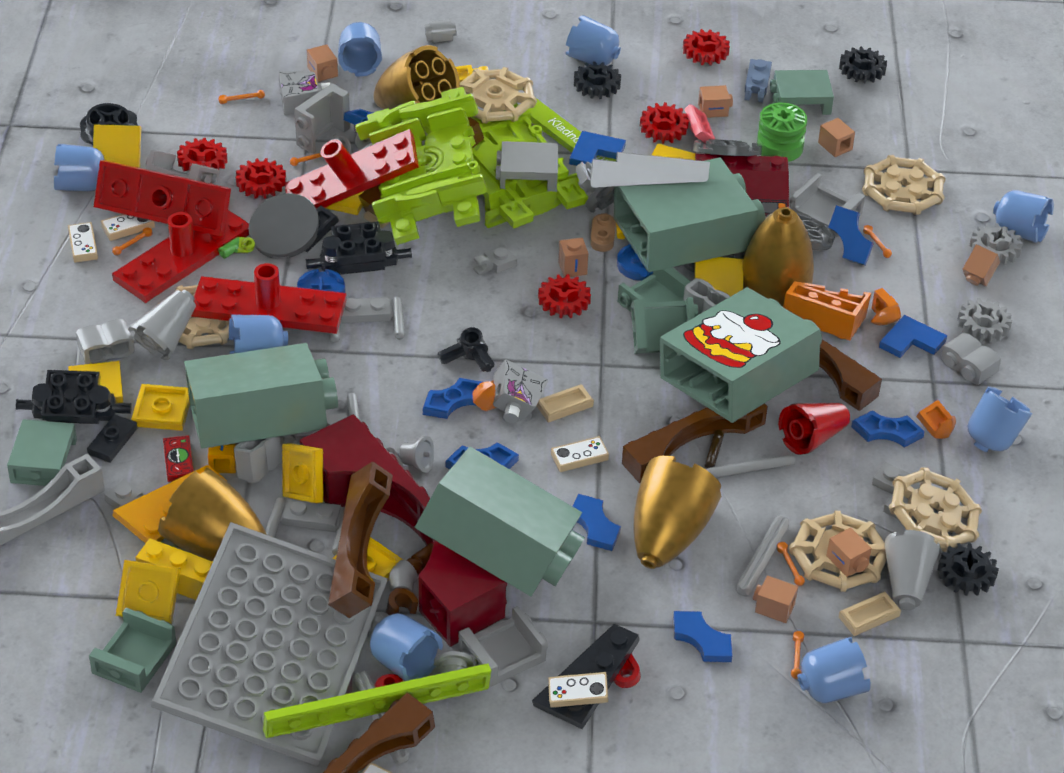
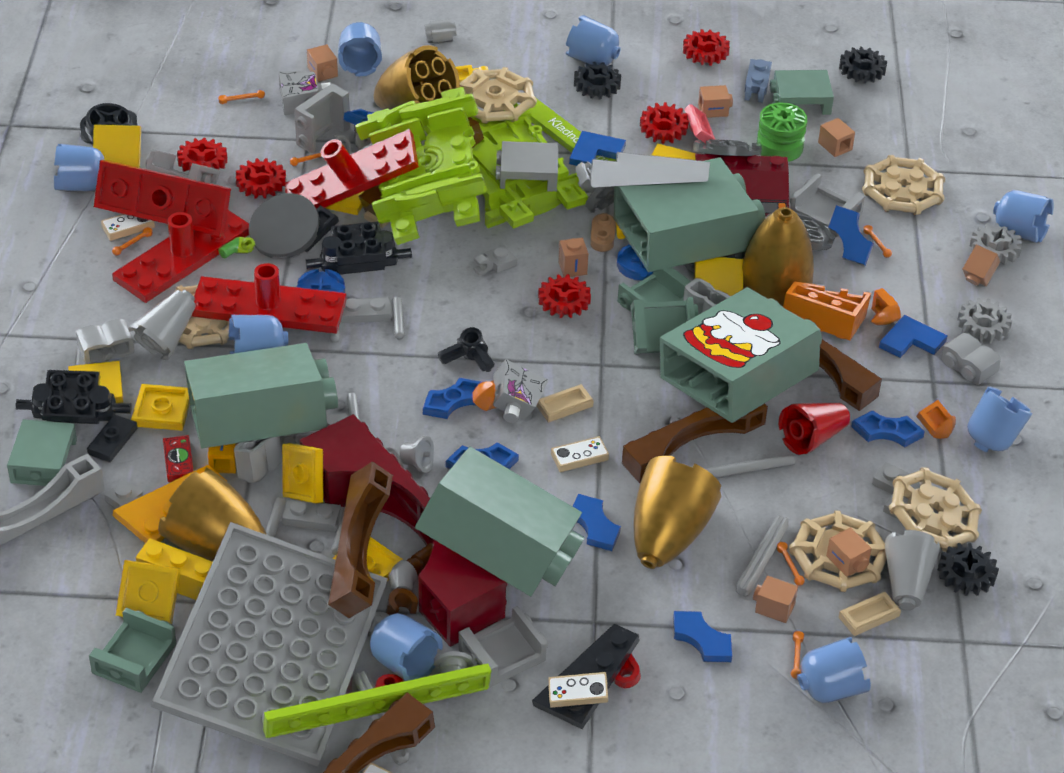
tile [68,222,98,263] -> none
dark brown wheel [704,430,724,468] -> none

